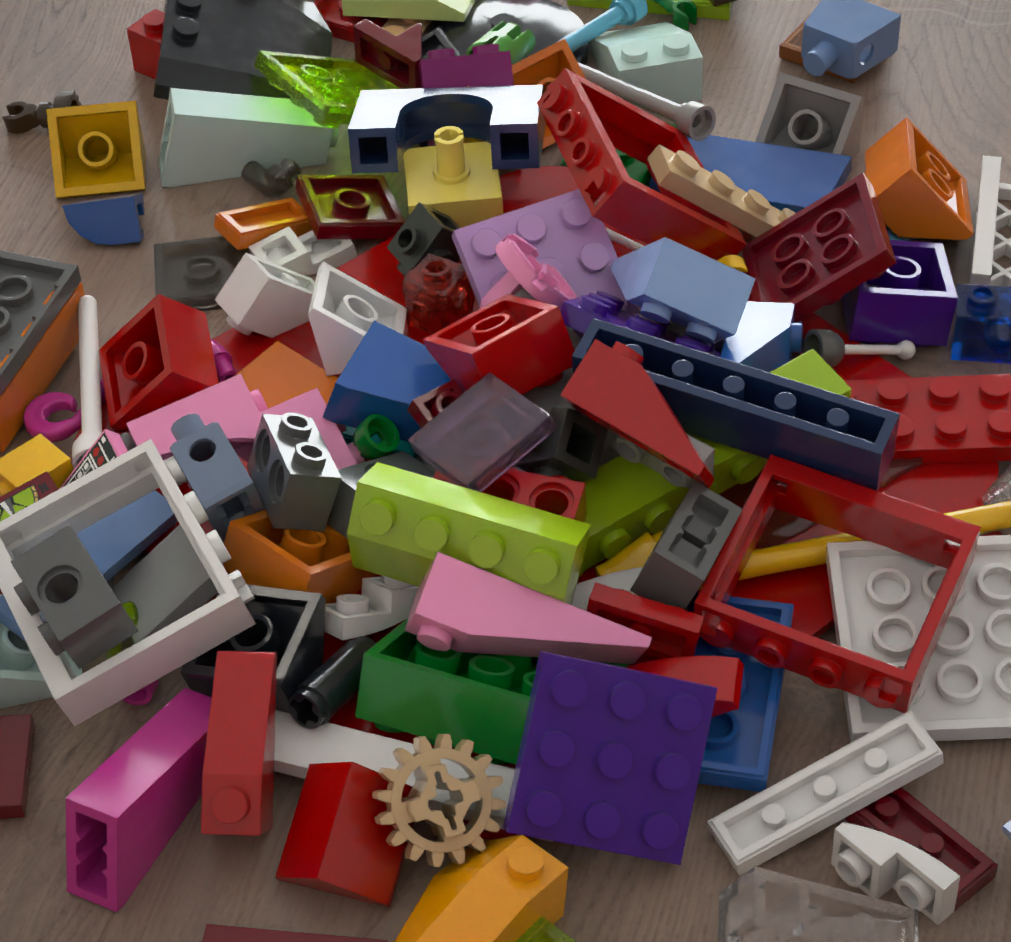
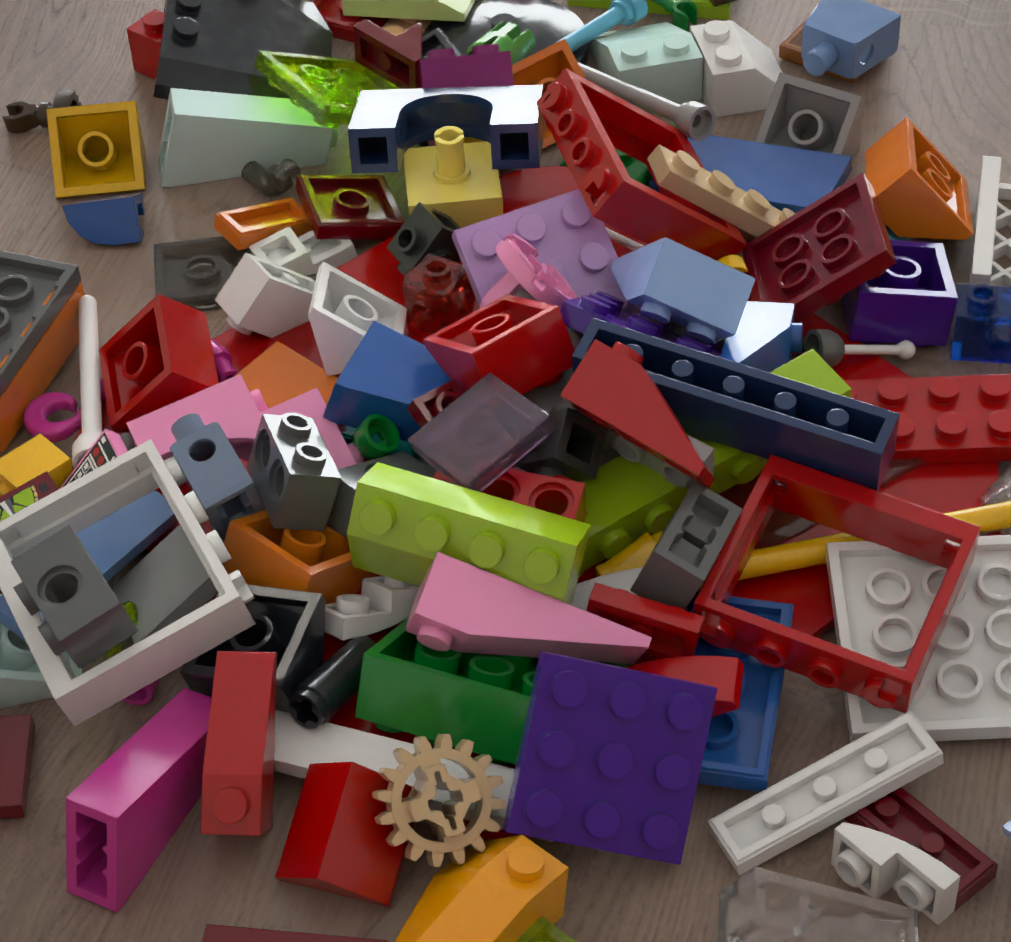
none -> white slope [690,20,783,117]

